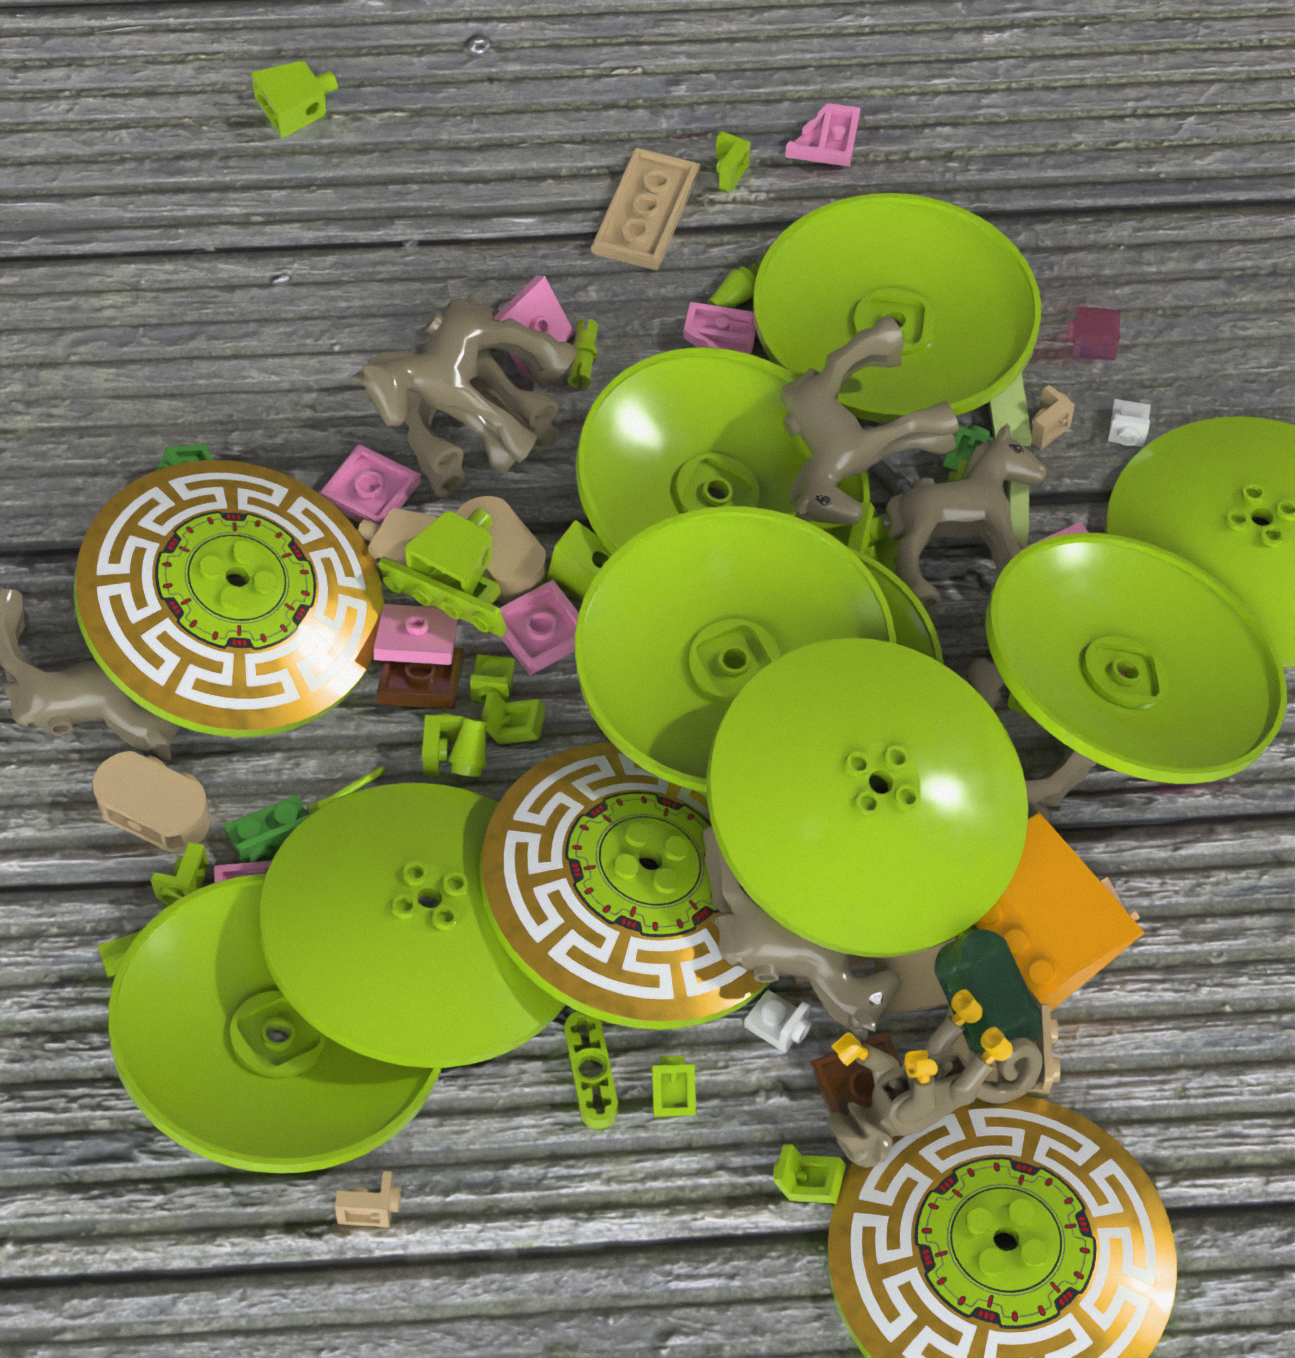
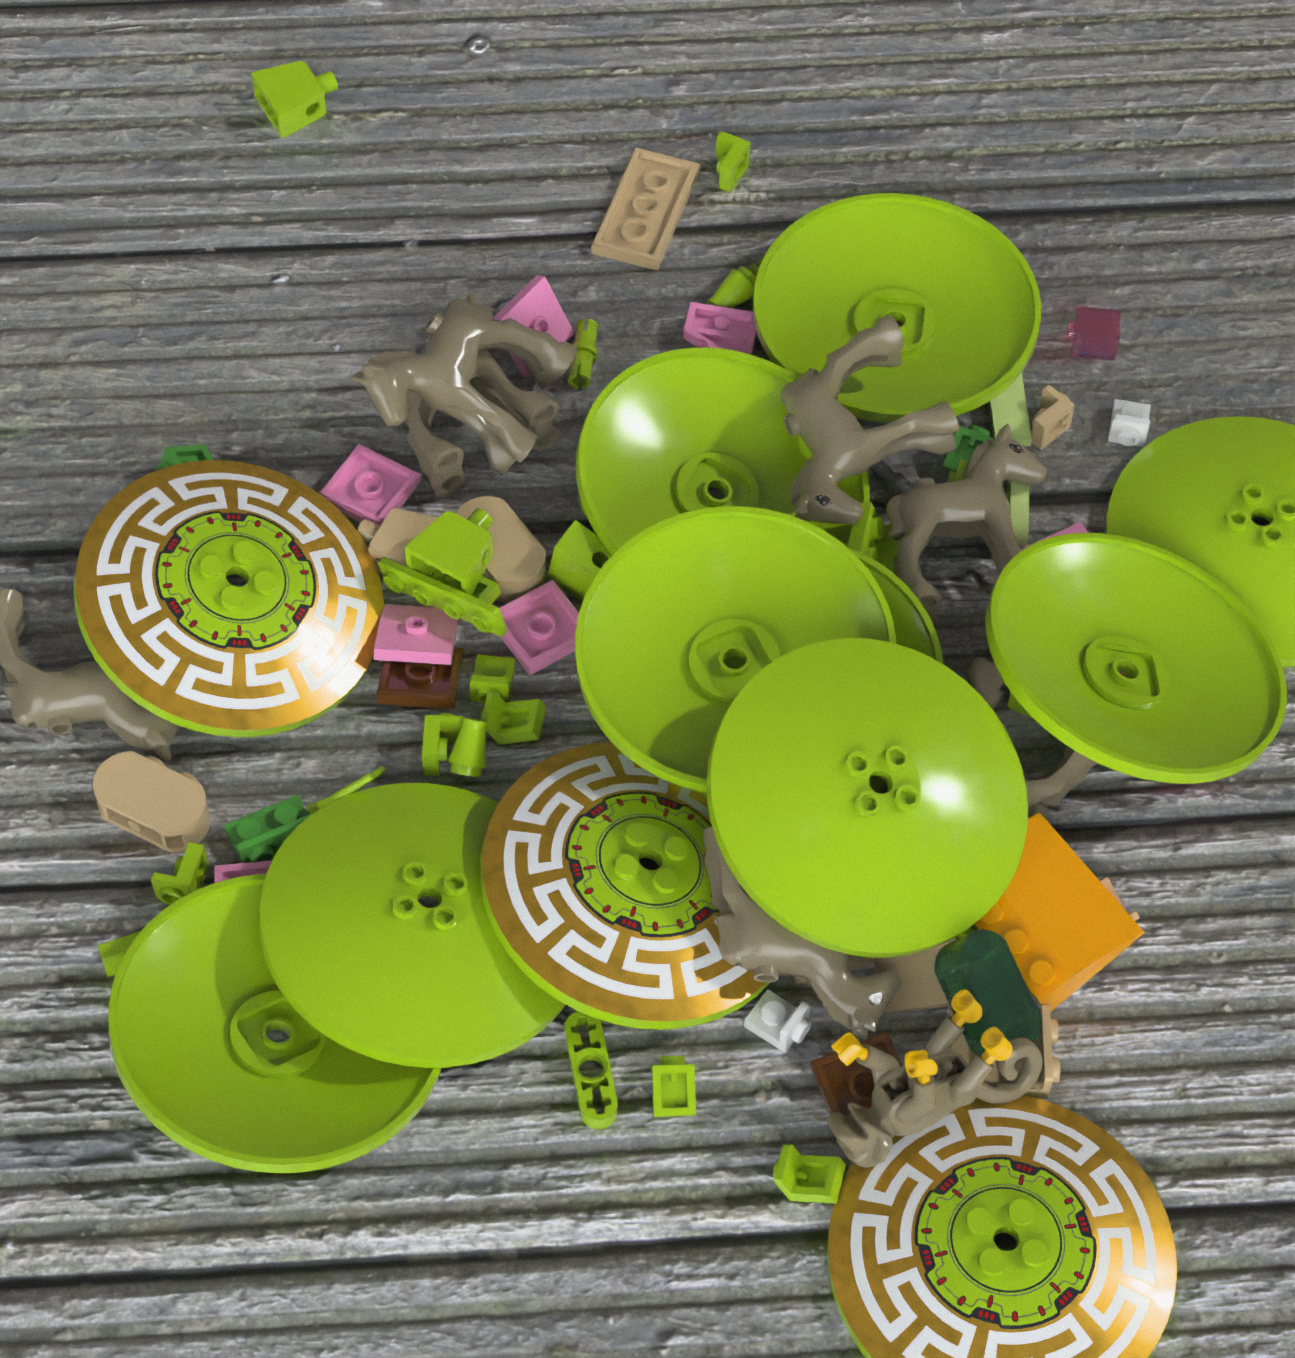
tan bracket [335,1170,401,1228] -> none
bright pink wing [785,103,861,167] -> none

